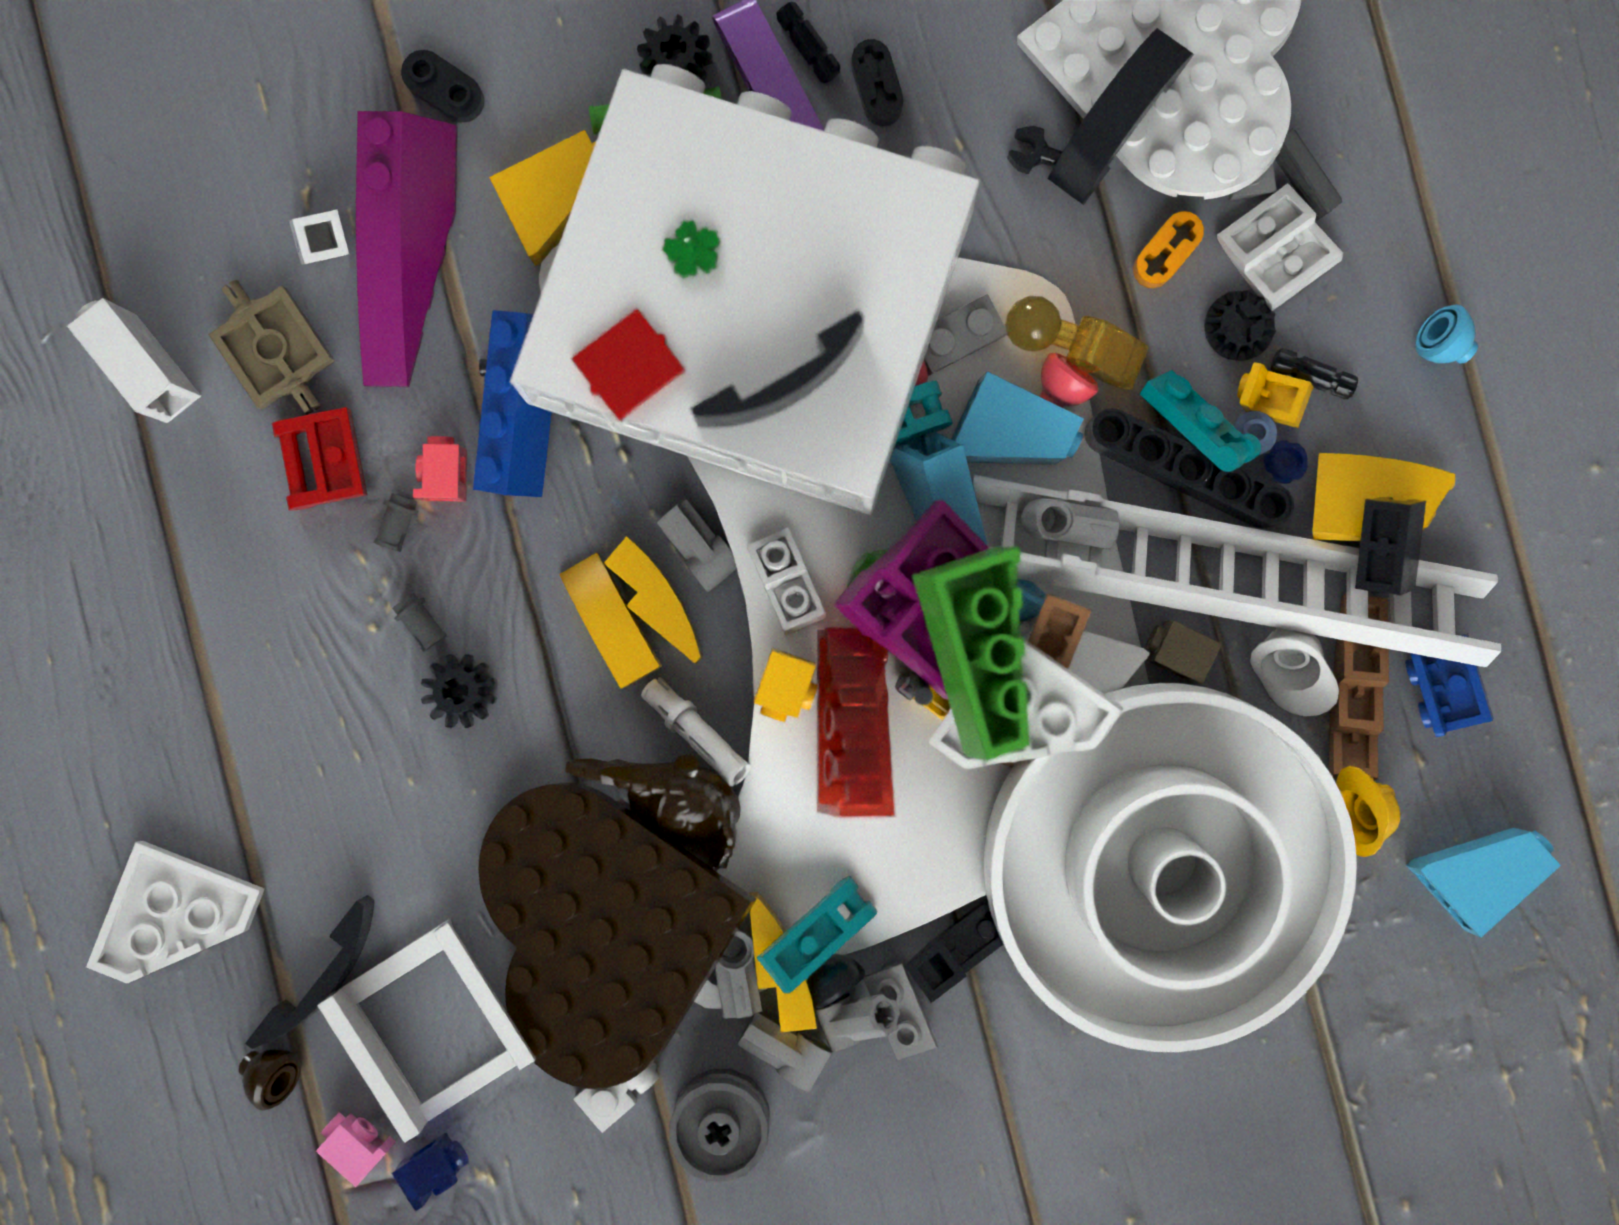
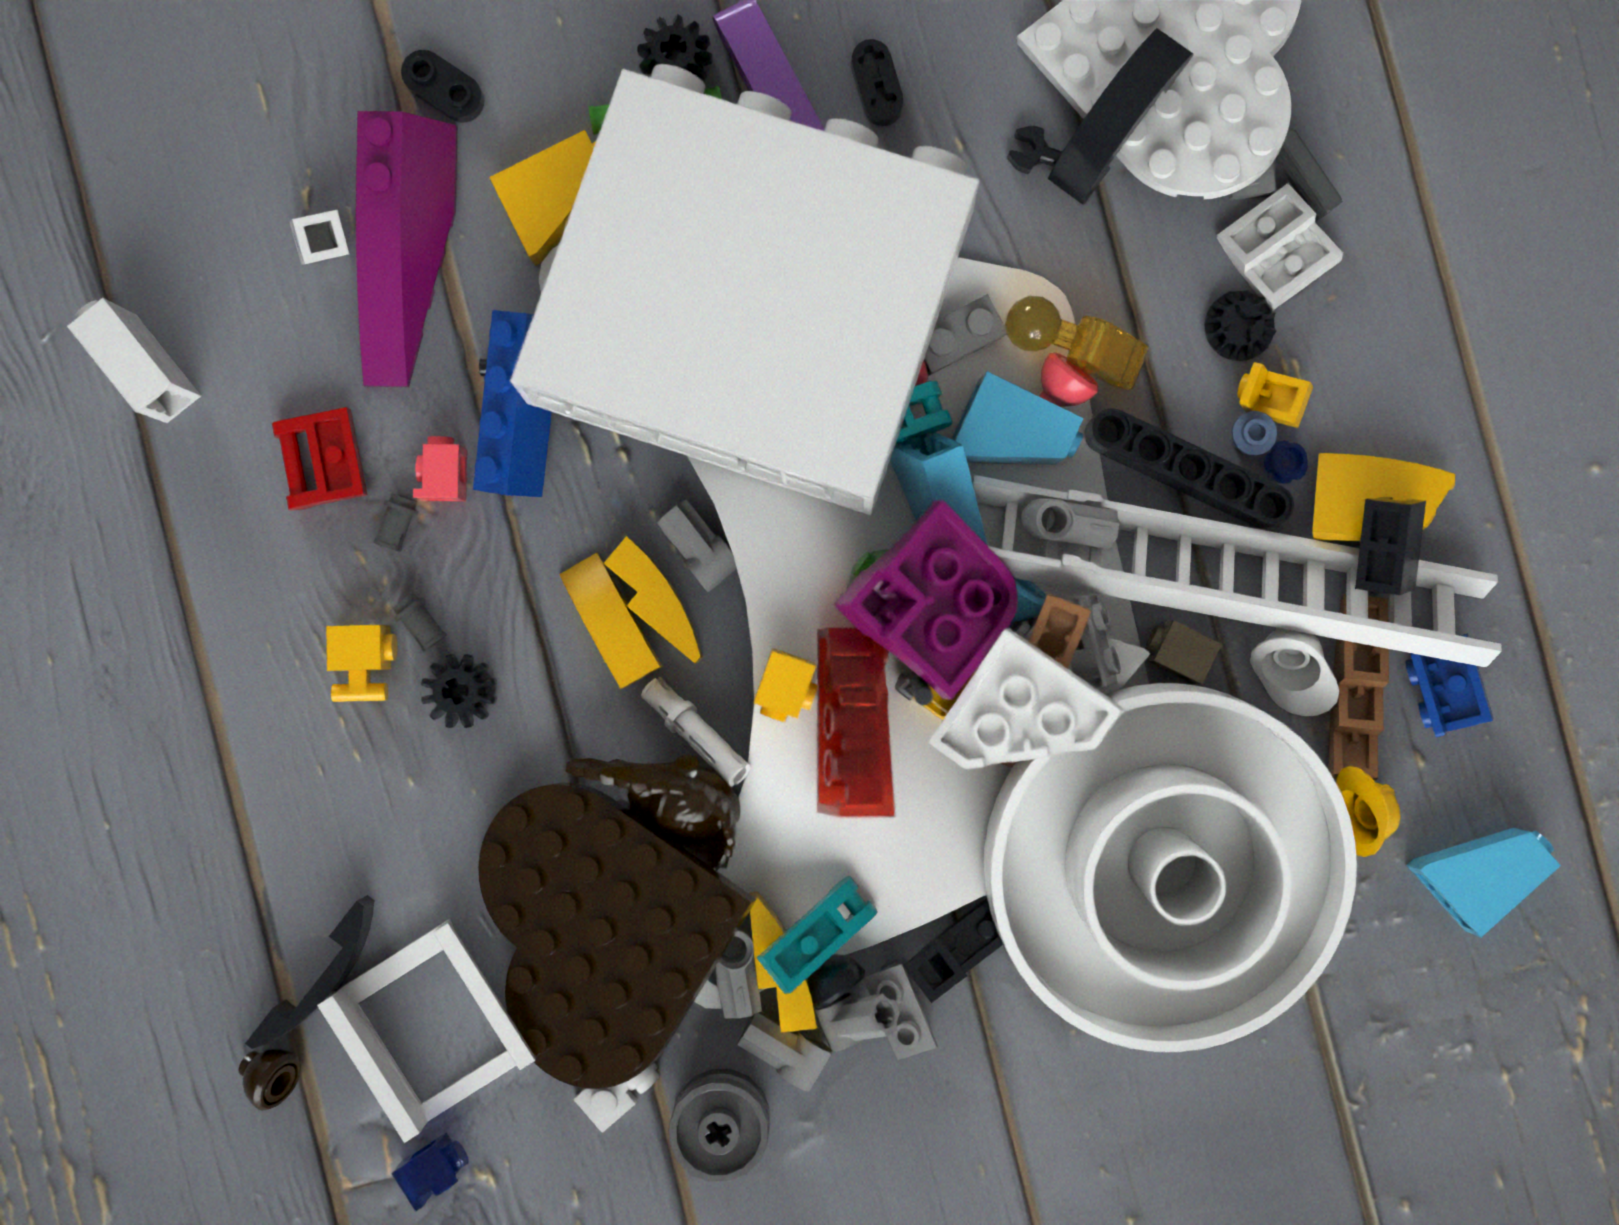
white plate [86,841,265,984] -> none
dark tan plate [208,280,335,415] -> none
bright pink brick [316,1112,396,1187] -> none
red piece [571,308,686,421] -> none
green plant [662,220,721,278] -> none
black slope [690,310,864,428] -> none
white slope [747,528,827,636] -> none
black axle [776,1,841,83] -> none
bright green wedge [912,547,1029,761] -> none
light orange beam [1133,211,1204,288] -> none
teal plate [1140,370,1261,472] -> none
black axle [1270,348,1358,399] -> none
medium azure brick [1415,304,1478,364] -> none
none -> yellow brick [326,625,398,702]
none -> light grey hinge [1070,595,1121,688]

